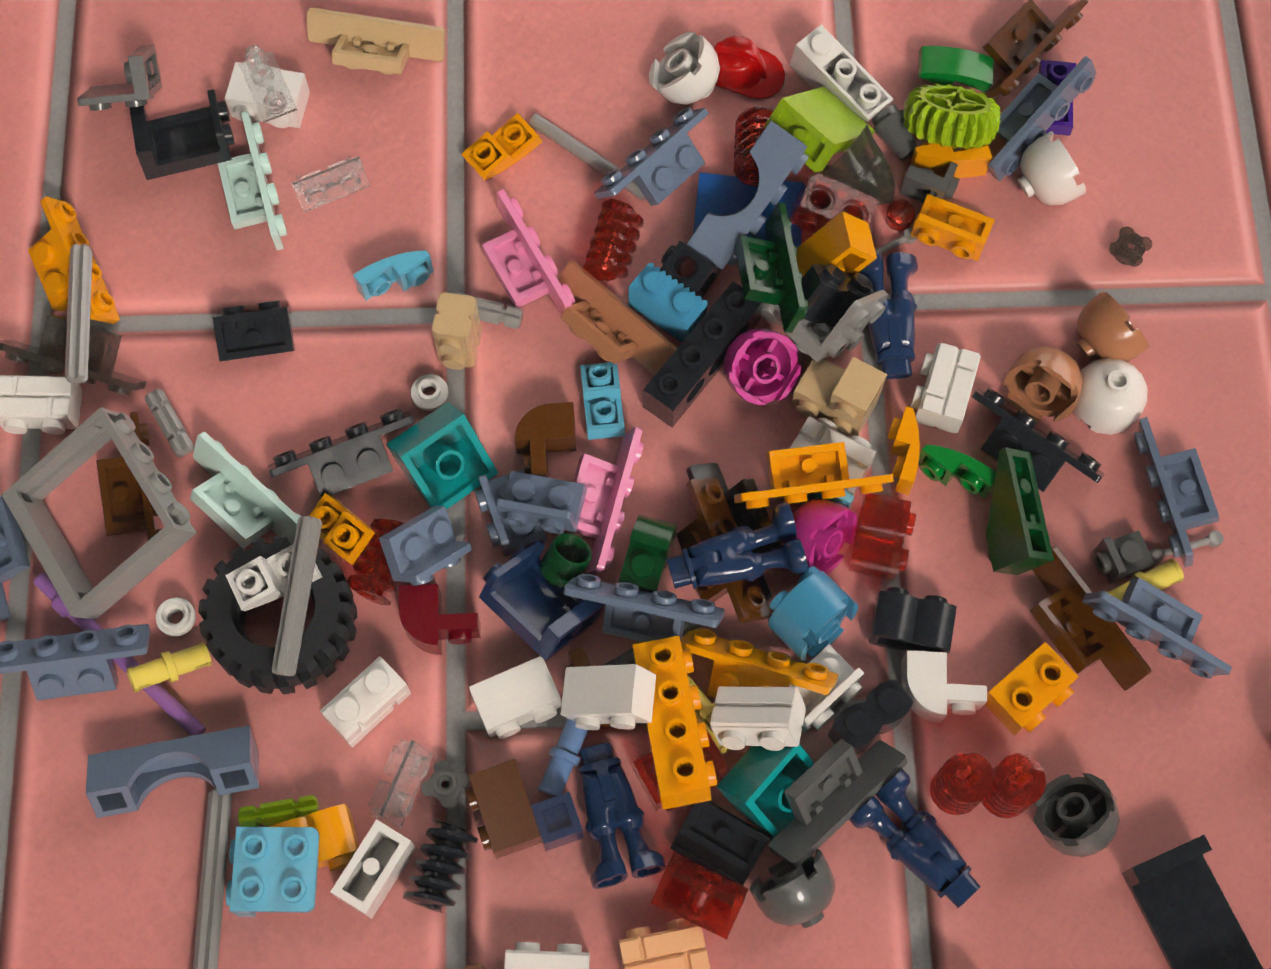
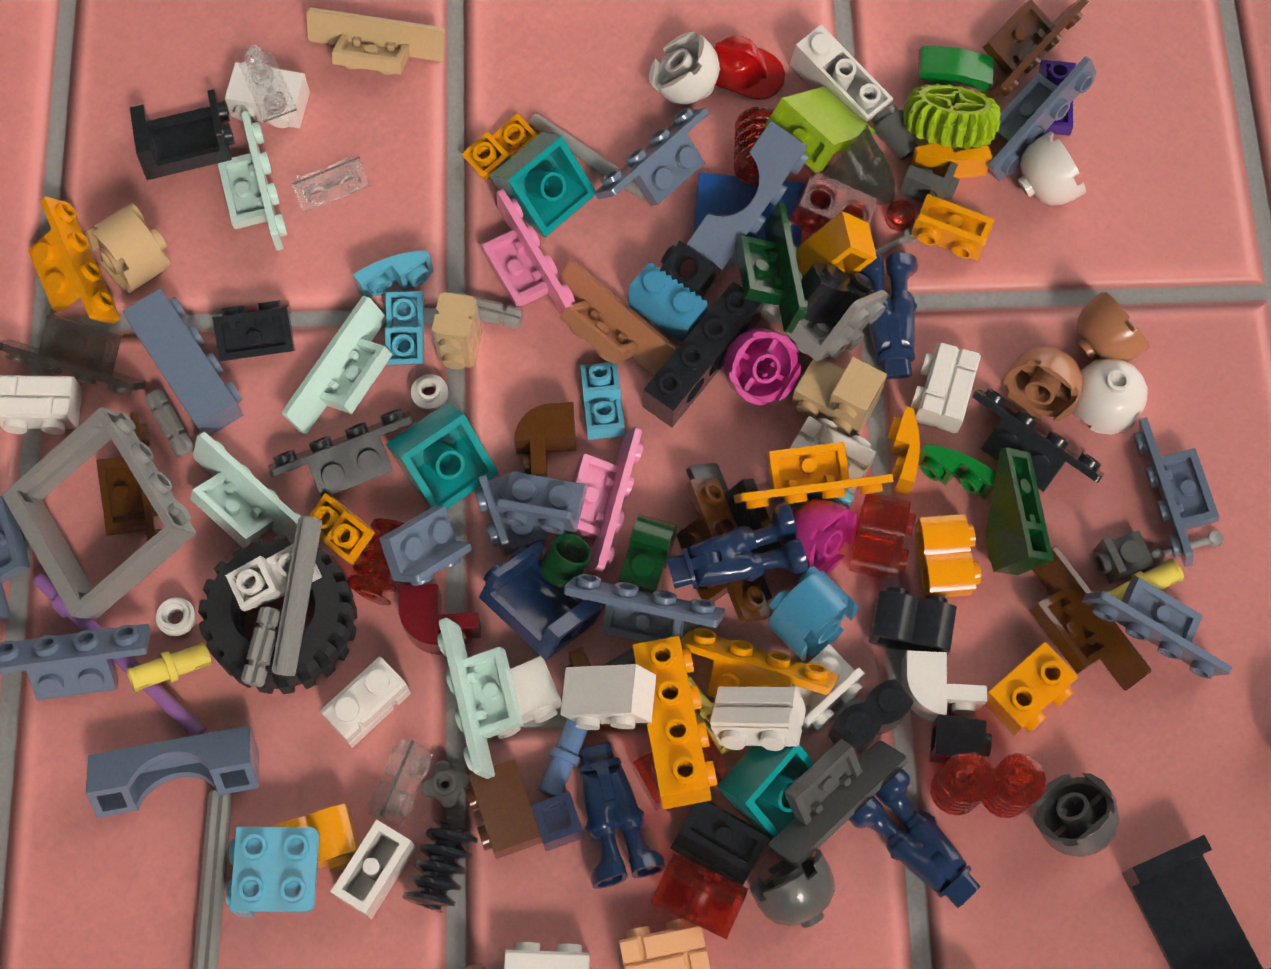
light grey axle [65,244,93,384] -> none
dark grey bracket [77,45,162,111] -> none
lime axle [238,795,319,827] -> none
clear red piece [582,199,644,281] -> none
clear smoke plate [1109,227,1152,267] -> none
none -> tan brick [85,203,171,293]
none -> sand blue brick [122,288,243,436]
none -> light grey axle [241,607,281,687]
none -> light aqua bracket [282,296,392,434]
none -> medium azure slope [385,291,424,365]
none -> light aqua bracket [437,618,524,779]
none -> teal slope [489,132,596,238]
none -> light orange brick [915,514,981,597]
none -> black brick [929,714,992,768]

